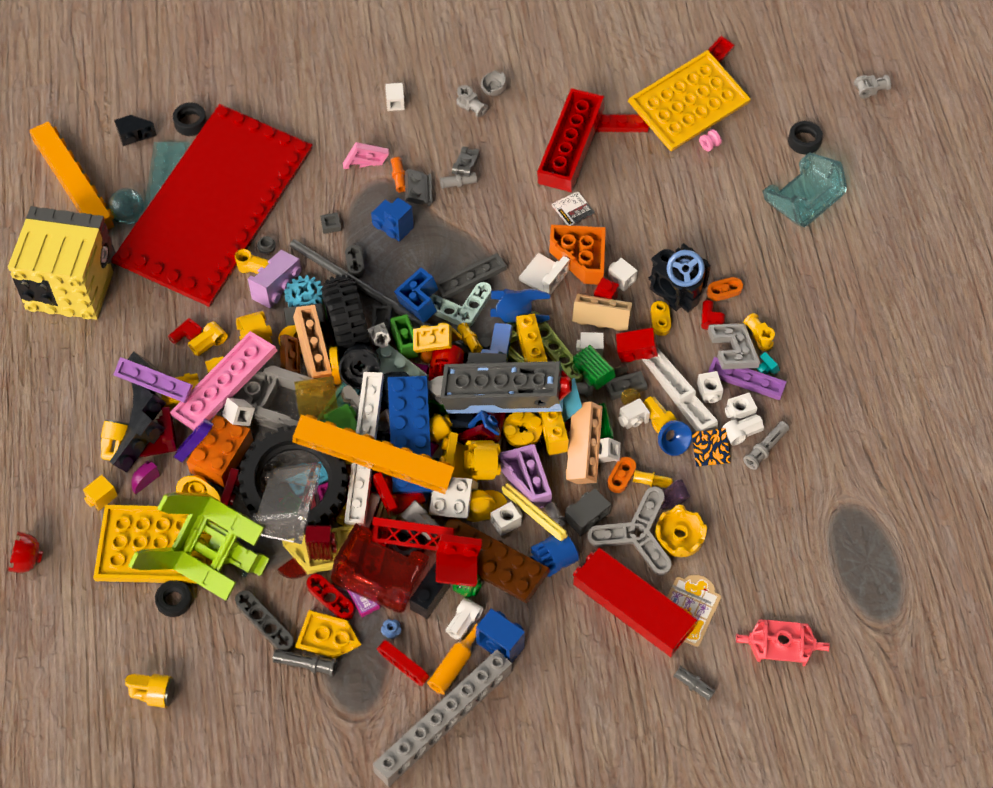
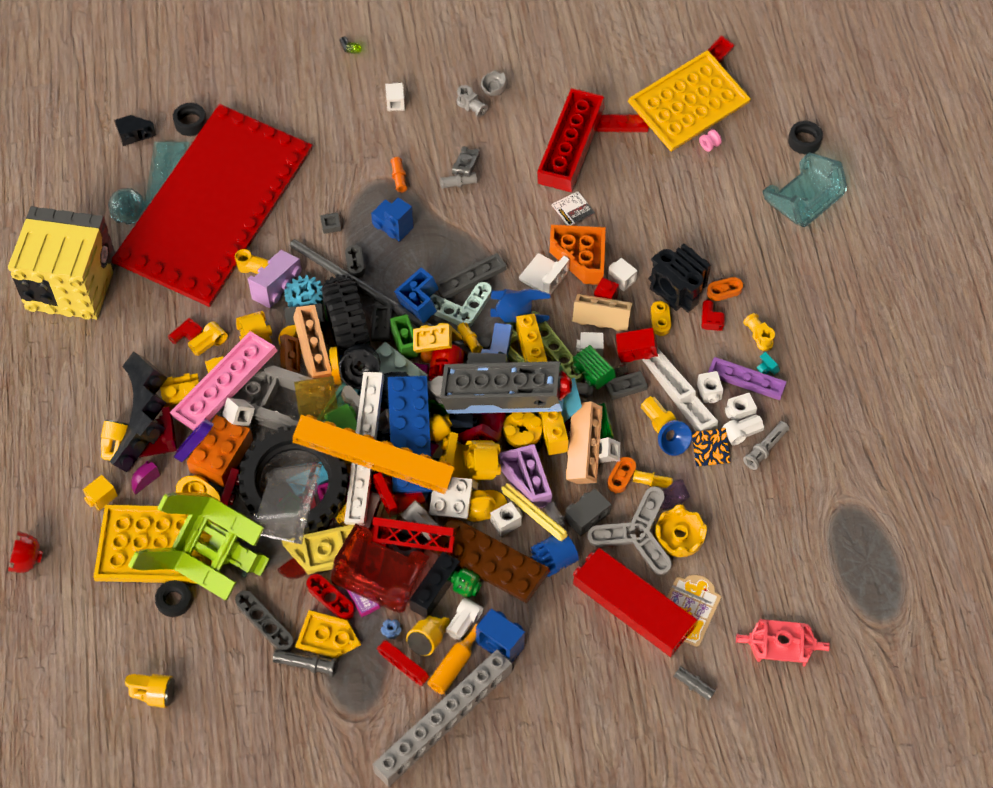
light orange brick [29,121,114,230] -> none
medium lavender plate [113,357,193,403] -> none
dark grey plate [257,236,276,254] -> none
dark red brick [305,525,337,561] -> none
bright pink wing [343,142,389,169] -> none
white piece [368,322,391,348] -> none
dark grey plate [405,169,432,206] -> none
red bracket [436,534,482,587] -> none
blue bracket [468,410,501,436] -> none
white brick [618,398,650,429] -> none
clear yellow tile [621,388,641,405] -> none
medium blue piece [667,250,705,287] -> none
light grey plate [708,324,760,370] -> none
light grey connector [854,75,891,98] -> none
none -> clear neon green arm [339,36,362,54]
none -> yellow piece [406,616,450,656]

